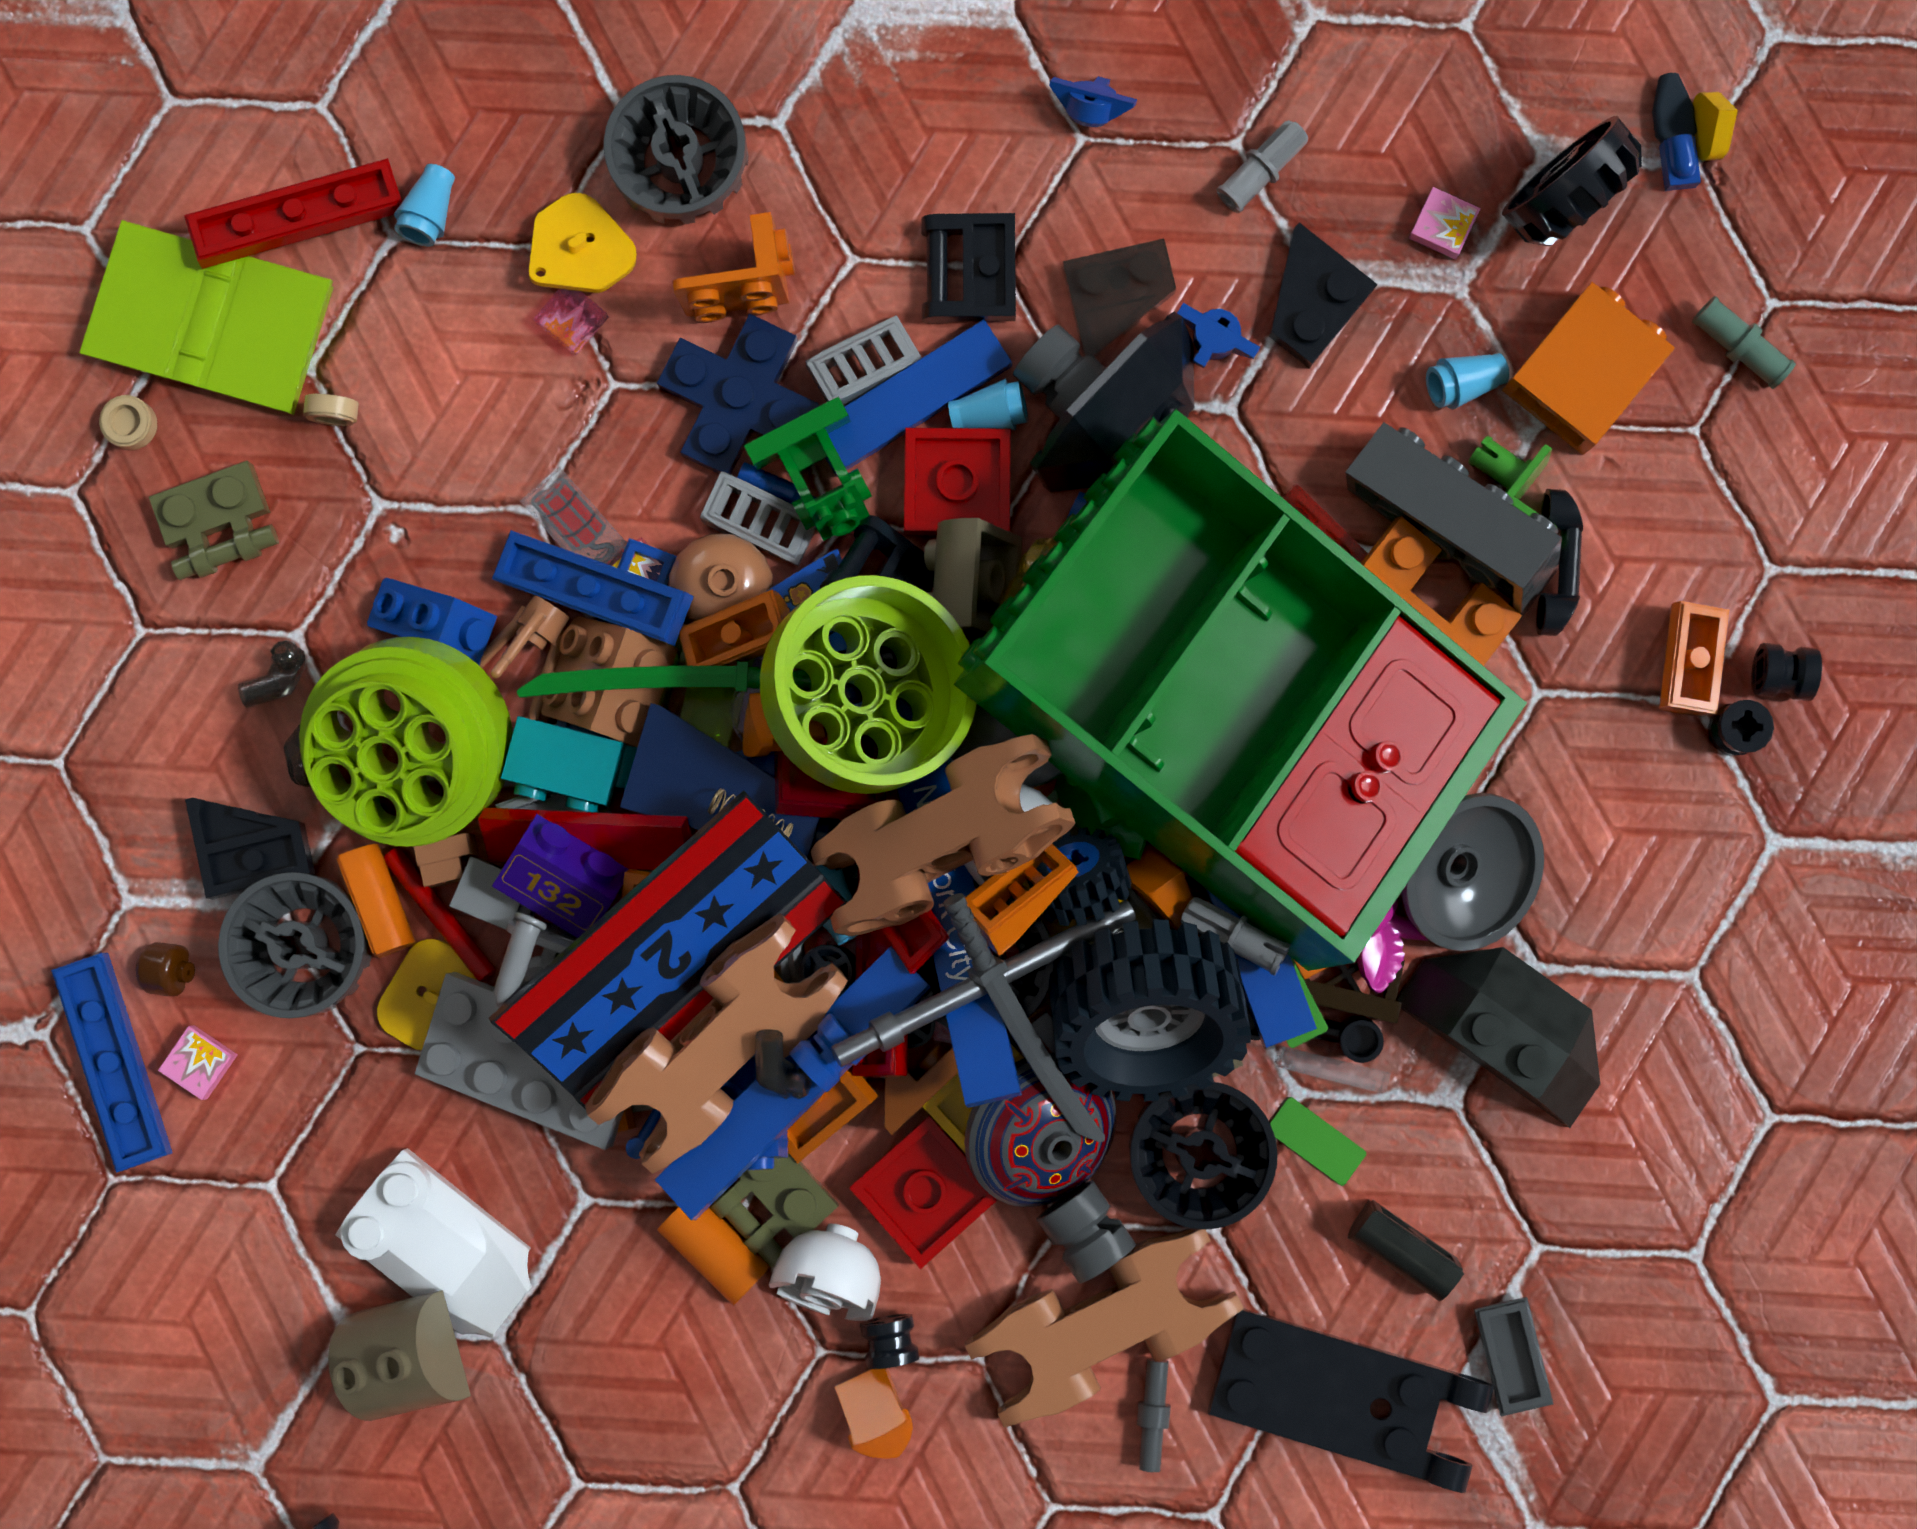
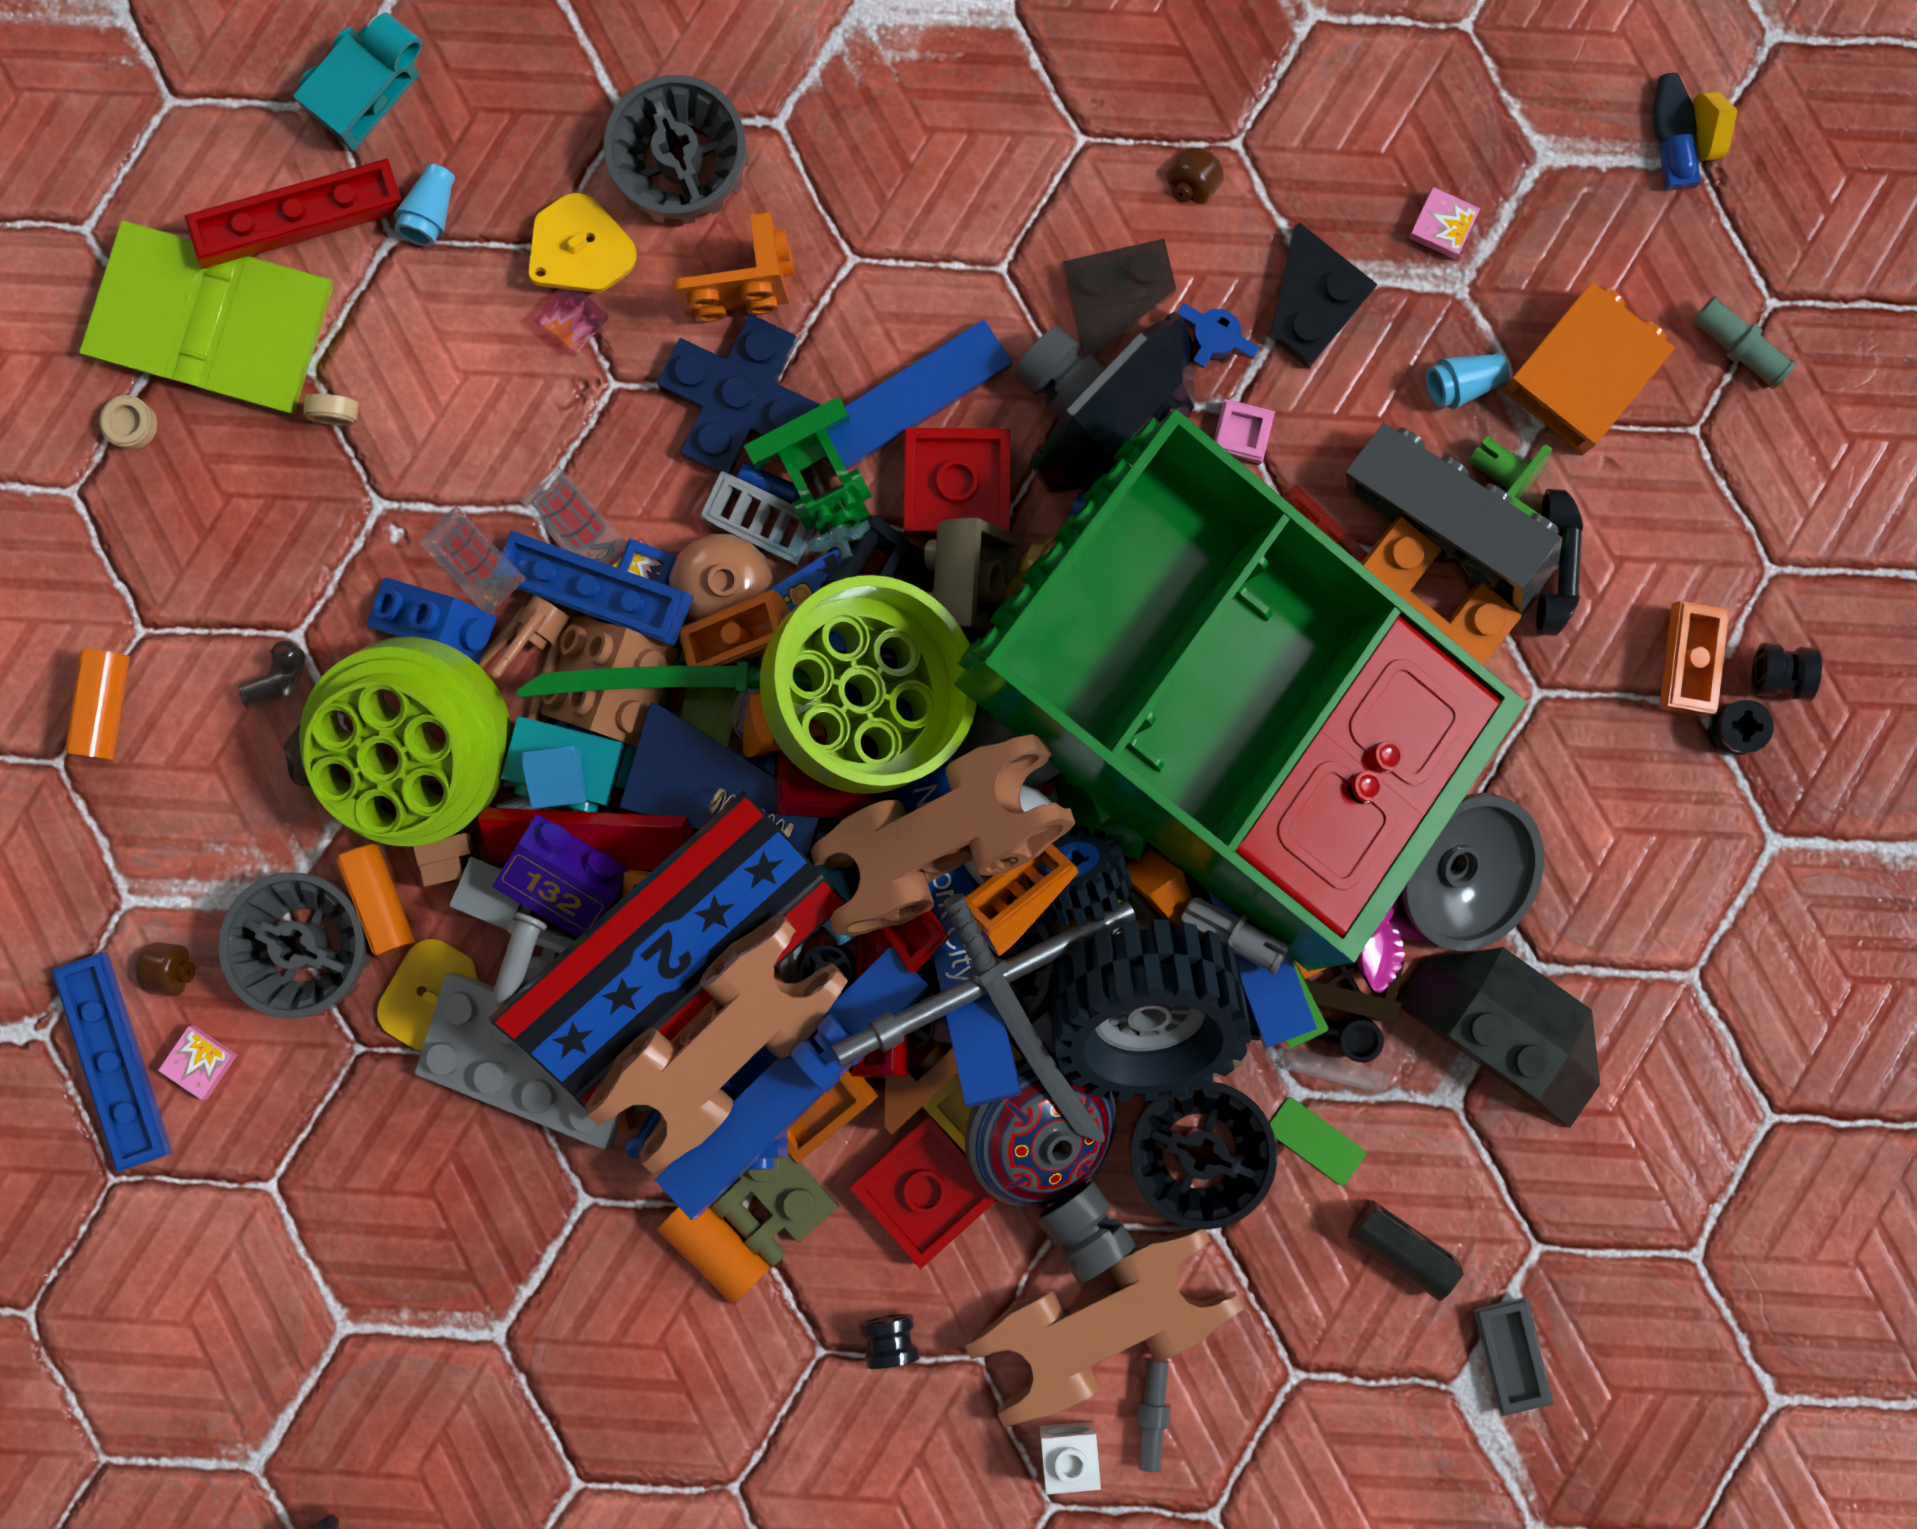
olive plate [149,461,279,580] -> none
black wing [185,798,315,900] -> none
dark tan brick [328,1290,471,1421] -> none
white slope [335,1148,532,1338] -> none
red bar [384,847,496,982] -> none
clear smoke arm [755,1029,812,1099] -> none
white cylinder [769,1223,881,1321] -> none
light grey slope [805,315,922,407] -> none
orange tile [835,1368,913,1459] -> none
black plate [921,213,1016,324] -> none
medium azure cone [948,378,1028,430] -> none
blue piece [1049,76,1137,127] -> none
black hinge [1208,1308,1495,1493] -> none
light grey axle [1216,120,1309,213] -> none
black gear [1502,116,1642,246] -> none
none -> orange brick [65,648,130,761]
none -> teal hinge [293,12,423,152]
none -> clear tile [419,506,526,615]
none -> dark azure slope [521,746,587,809]
none -> clear light blue plant [807,520,871,559]
none -> white brick [1039,1421,1101,1495]
none -> reddish brown piece [1167,148,1224,204]
none -> bright pink tile [1213,399,1275,465]

